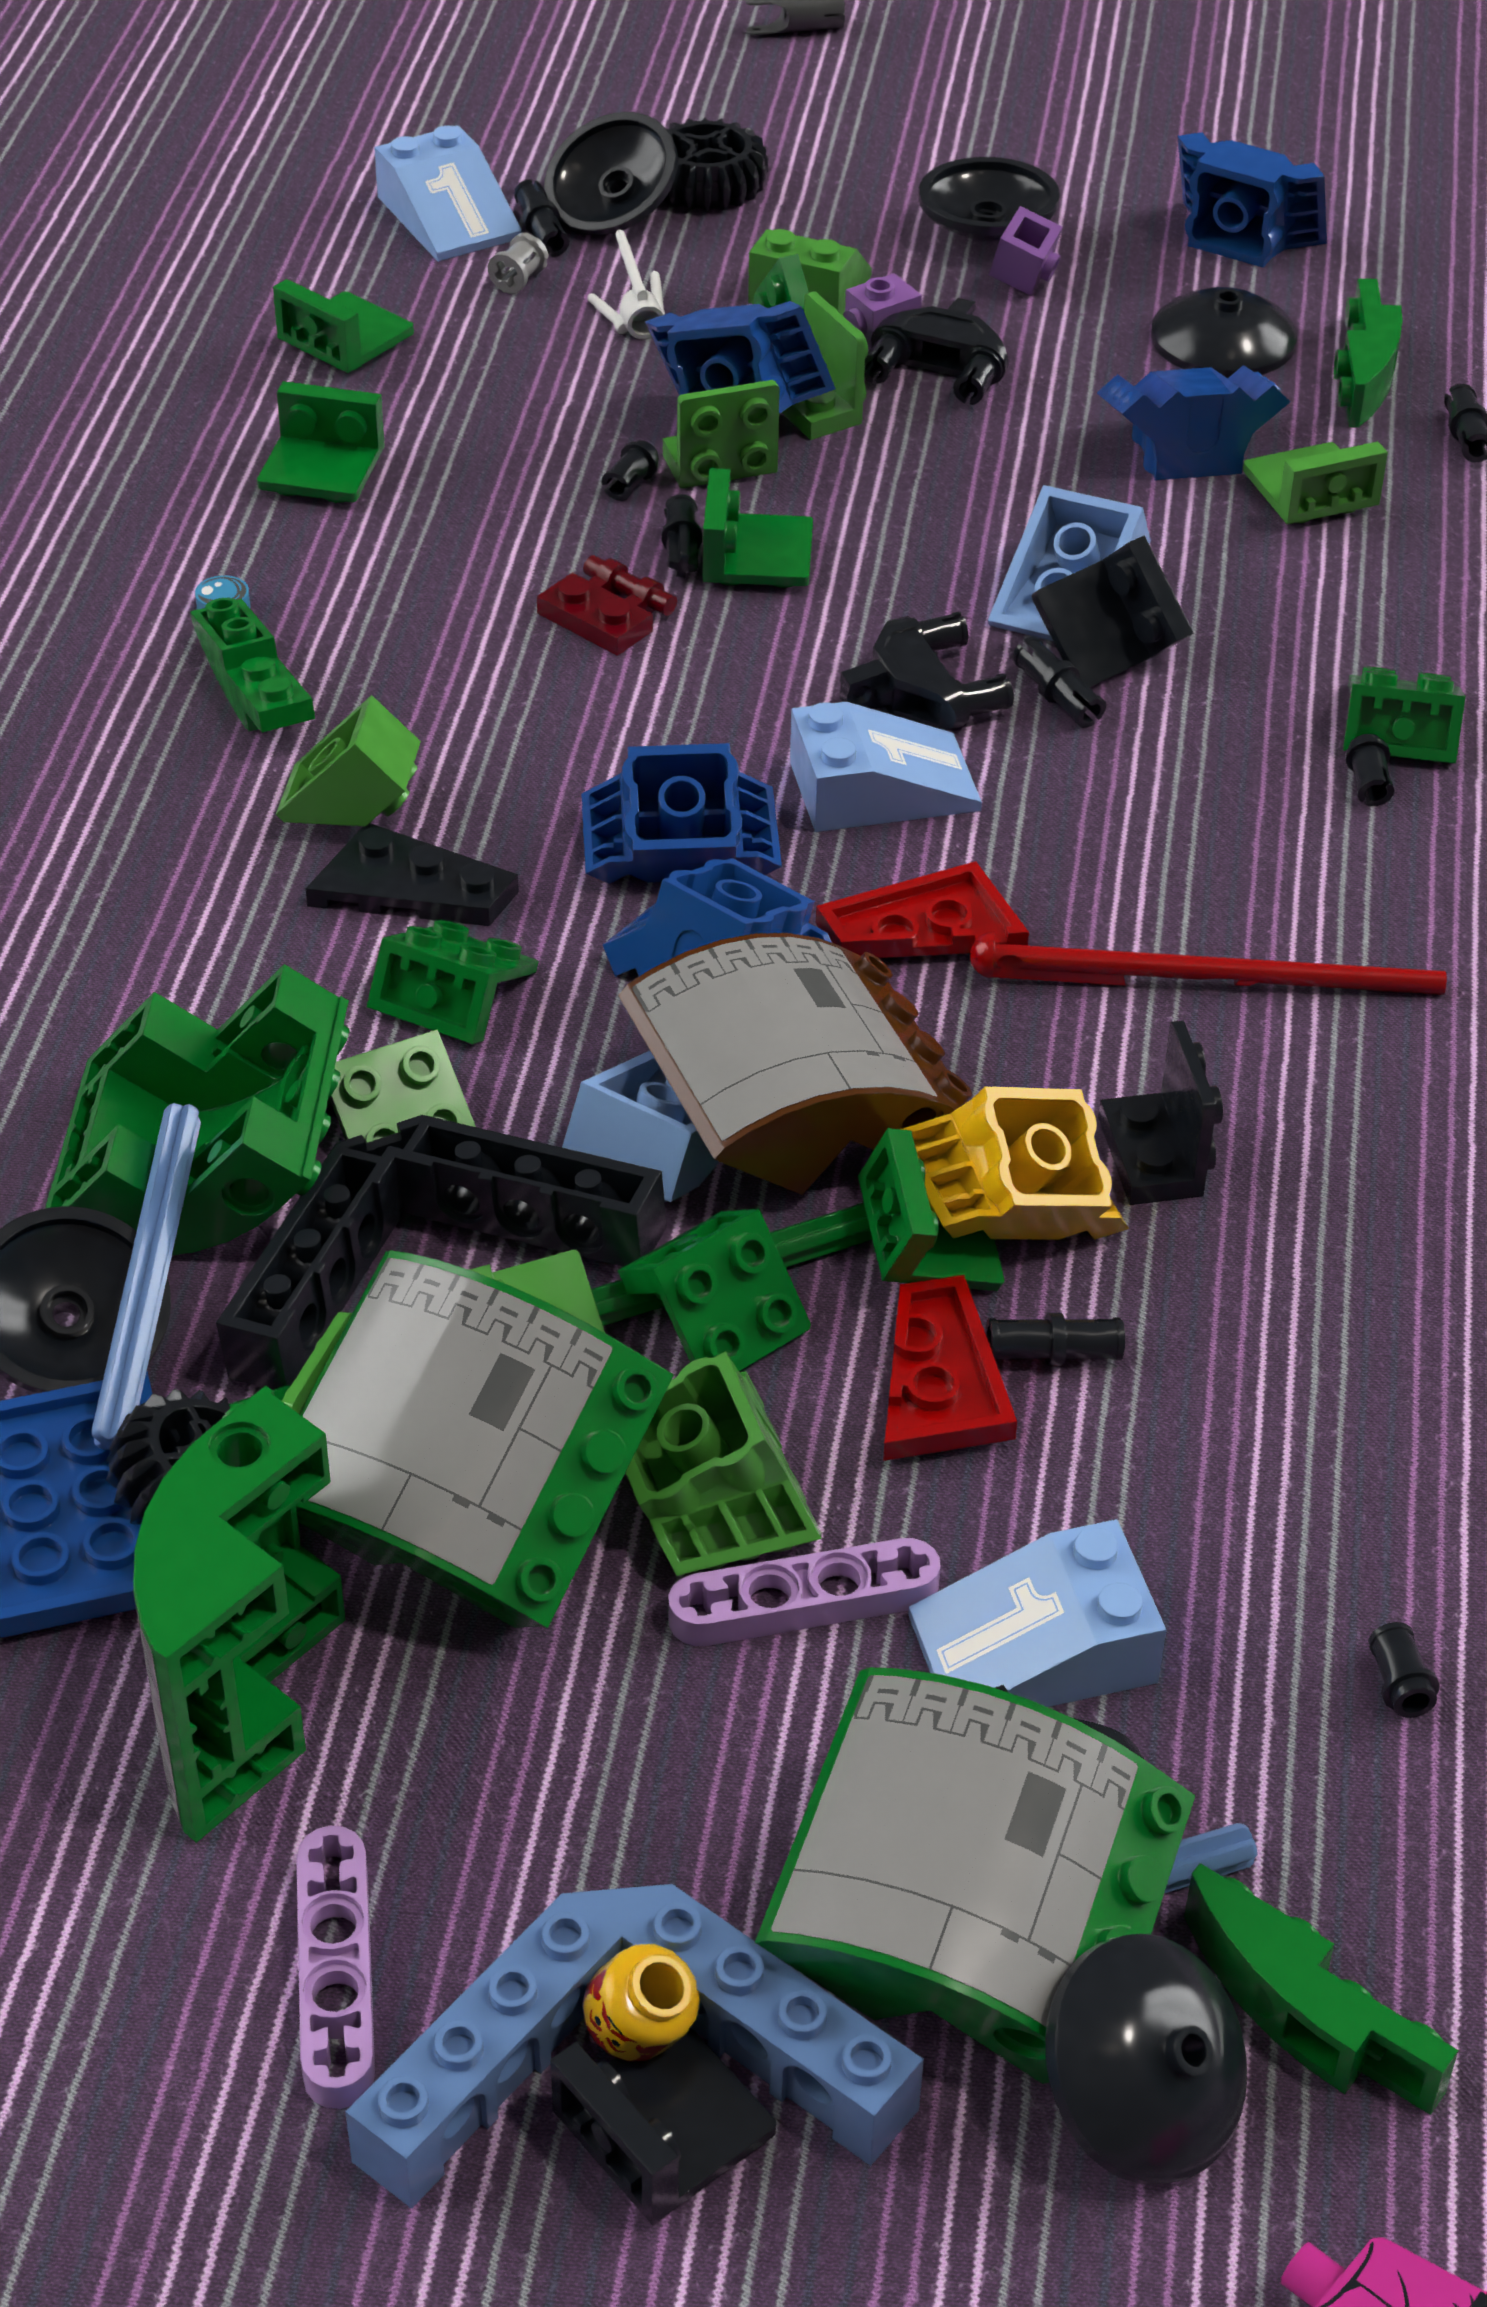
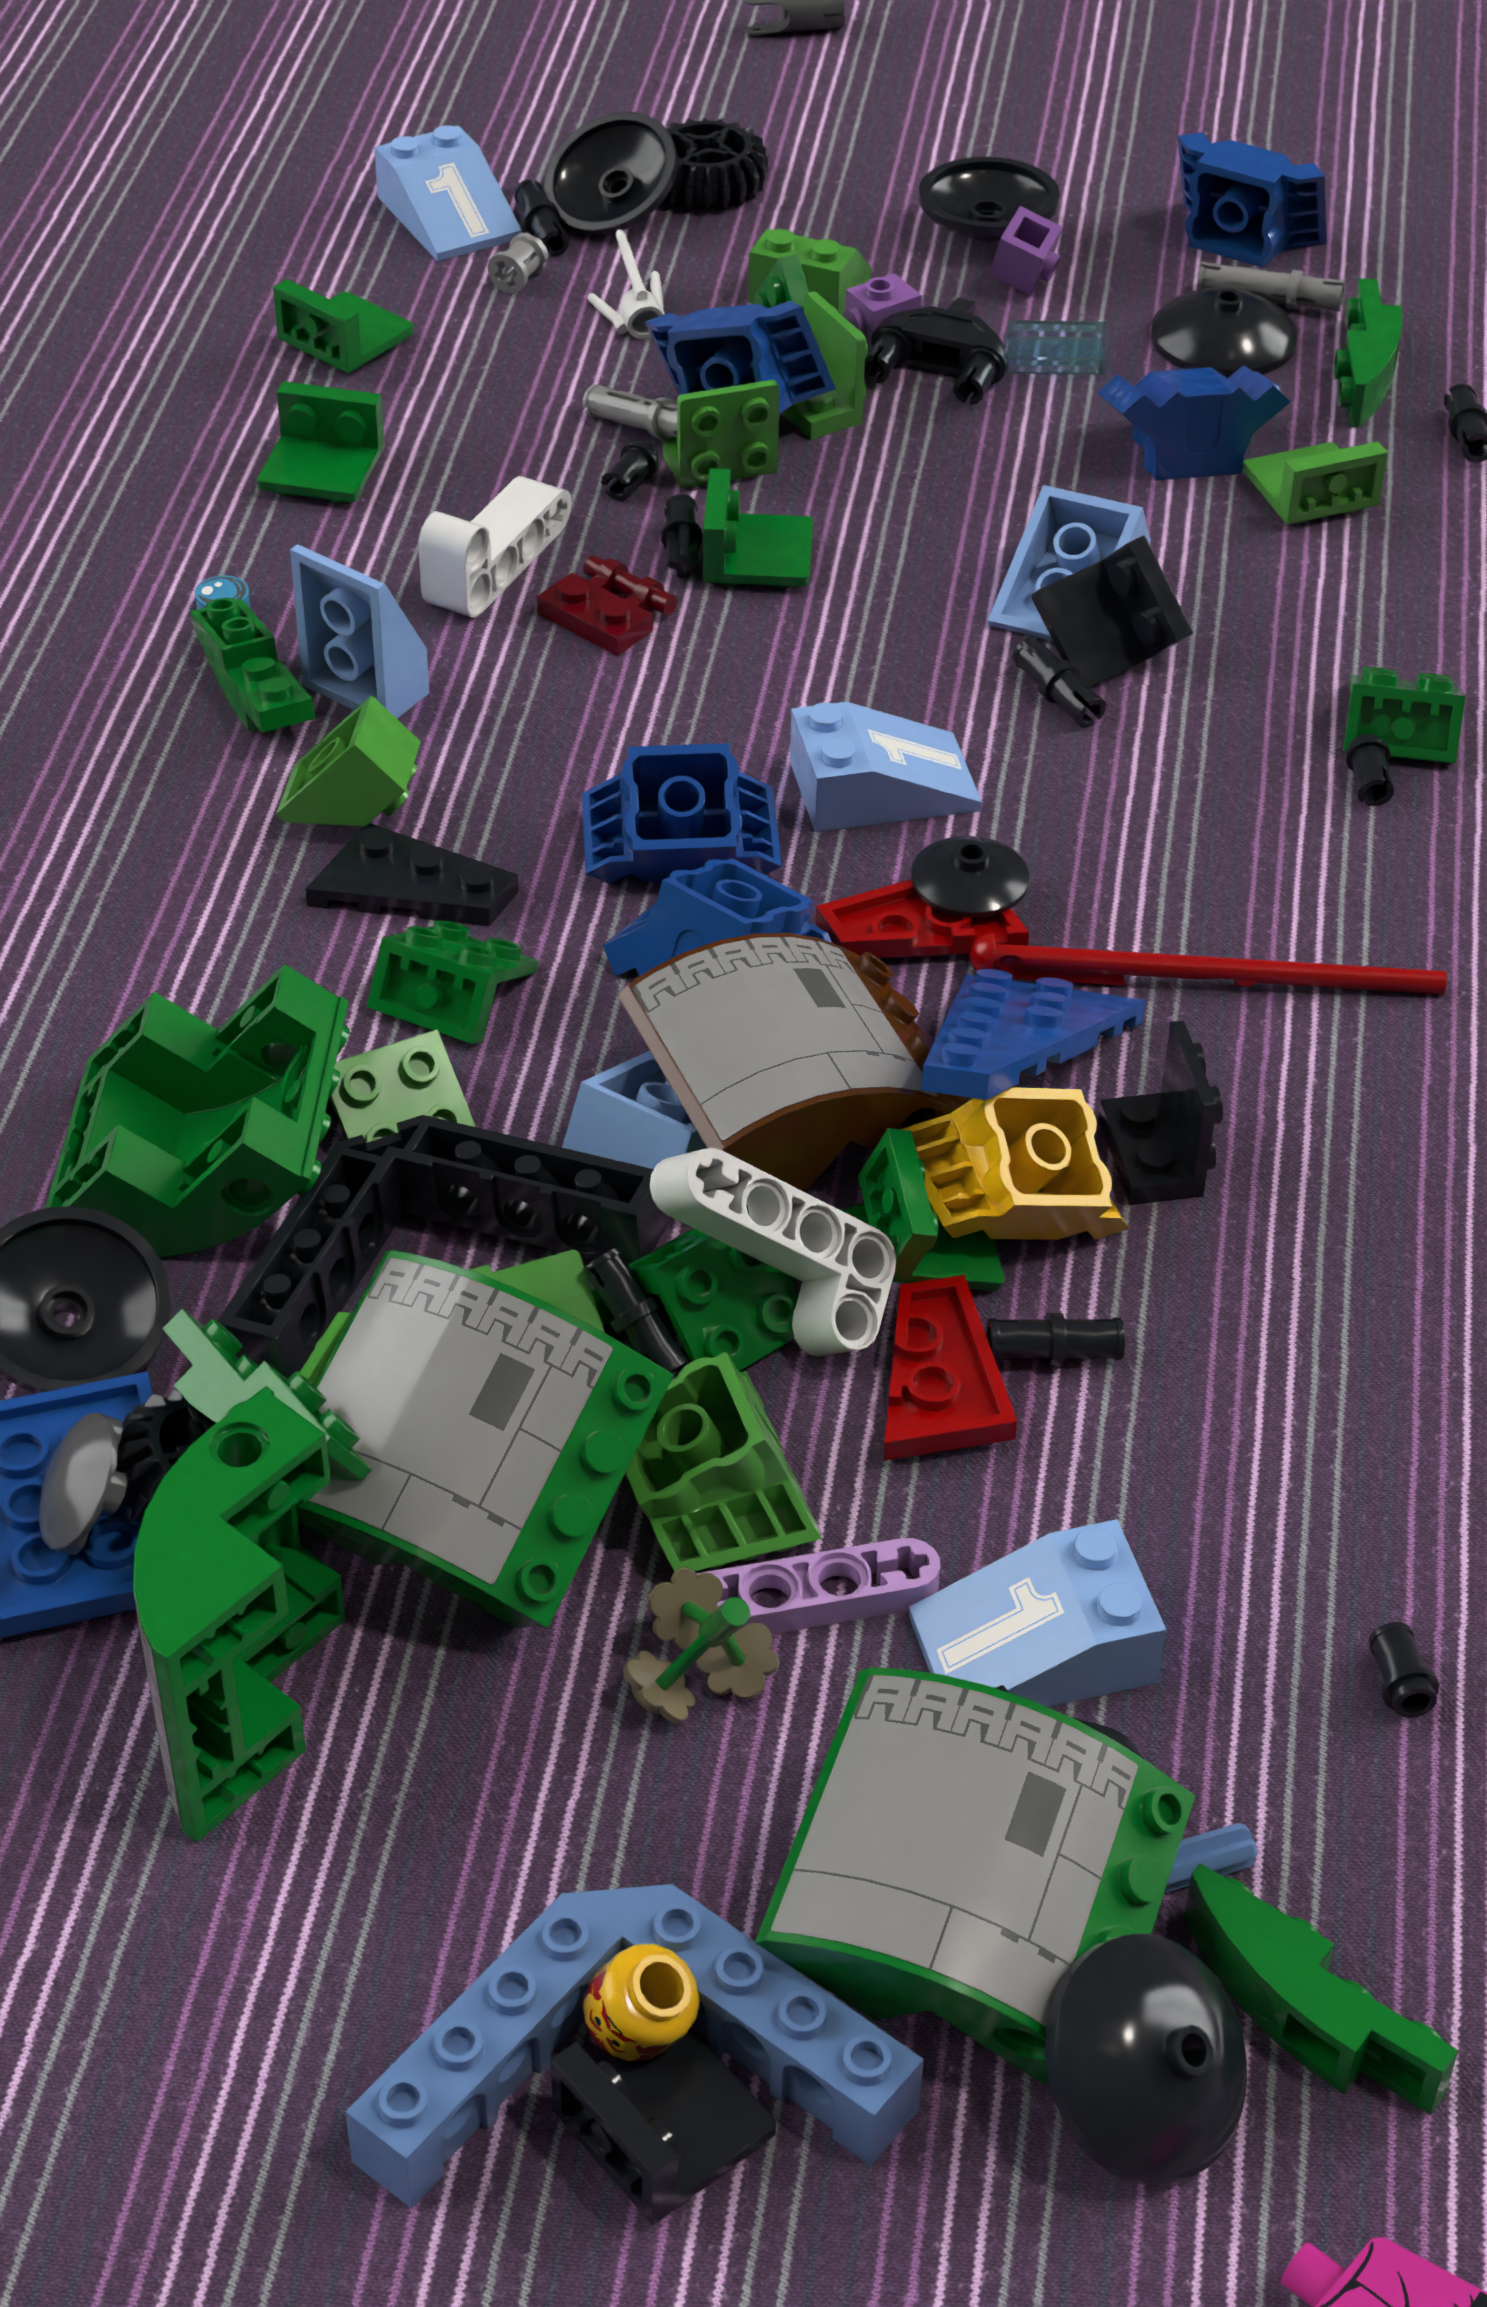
medium blue axle [91,1103,201,1450] -> none
lavender beam [296,1825,375,2109] -> none
black connector [840,611,1014,731] -> none
none -> dark grey dish [39,1413,127,1555]
none -> slope [163,1309,372,1481]
none -> light blue slope [290,544,430,718]
none -> white beam [419,476,572,618]
none -> light grey pin [582,384,677,439]
none -> black pin [582,1247,689,1373]
none -> dark tan plant [623,1567,779,1724]
none -> white beam [650,1147,896,1356]
none -> black dish [911,836,1029,918]
none -> blue wing [920,969,1146,1100]
none -> clear light blue panel [1003,320,1108,375]
none -> light grey pin [1197,261,1345,312]

